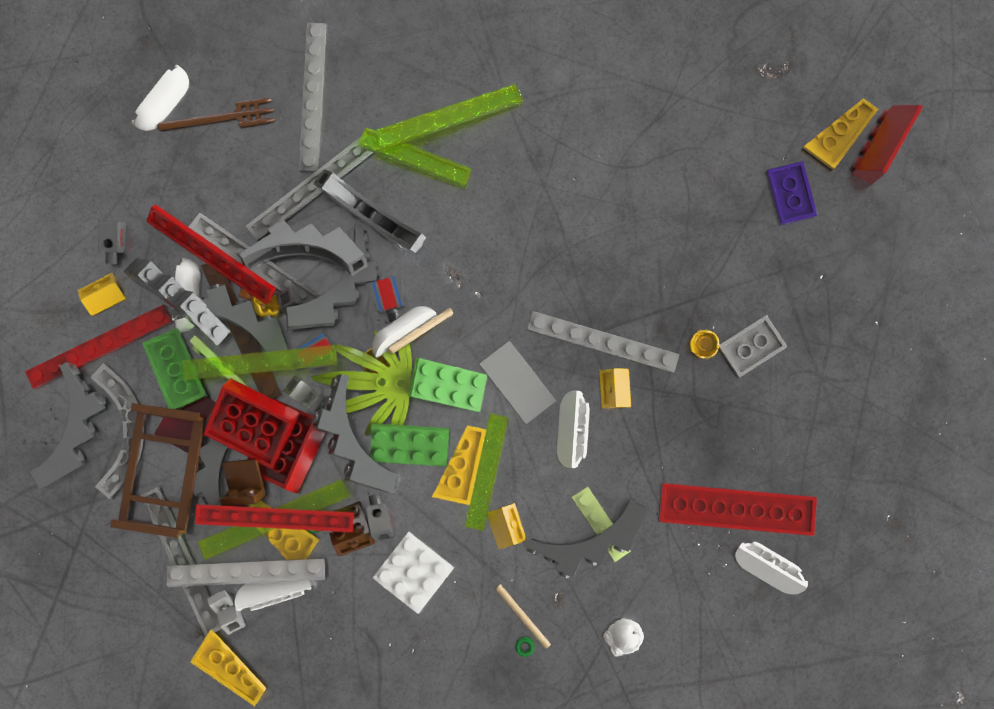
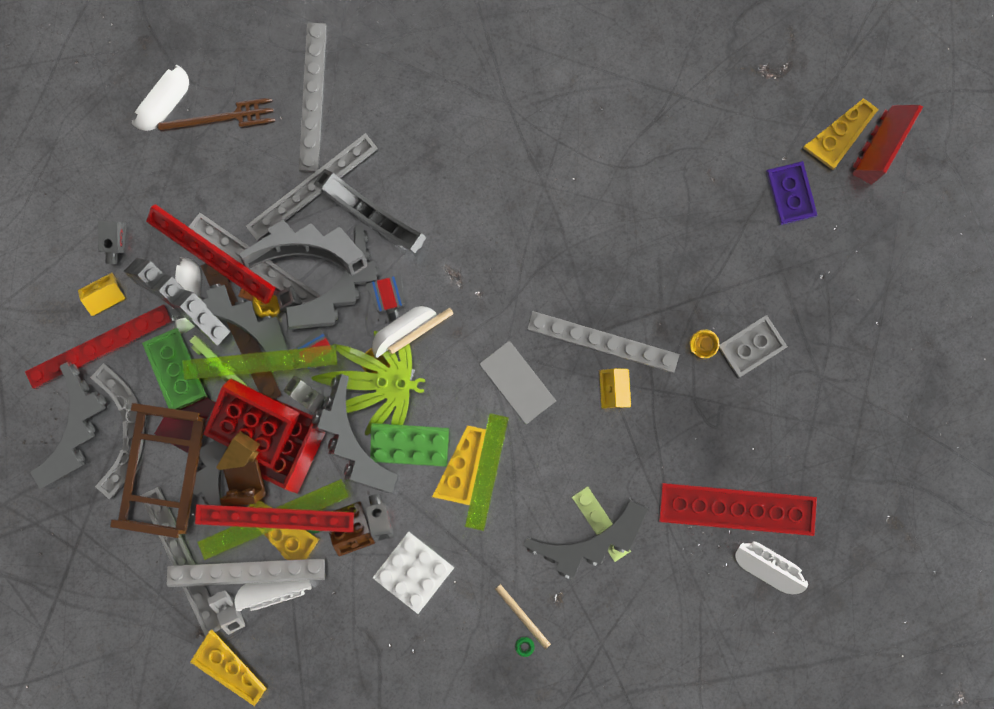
clear neon green plate [358,127,472,188] -> none
clear neon green plate [375,84,523,150] -> none
plate [408,358,487,412] -> none
yellow panel [487,503,526,549] -> none
white brick [557,390,589,468] -> none
white hair [603,618,644,657] -> none
none -> pearl gold slope [216,431,260,470]

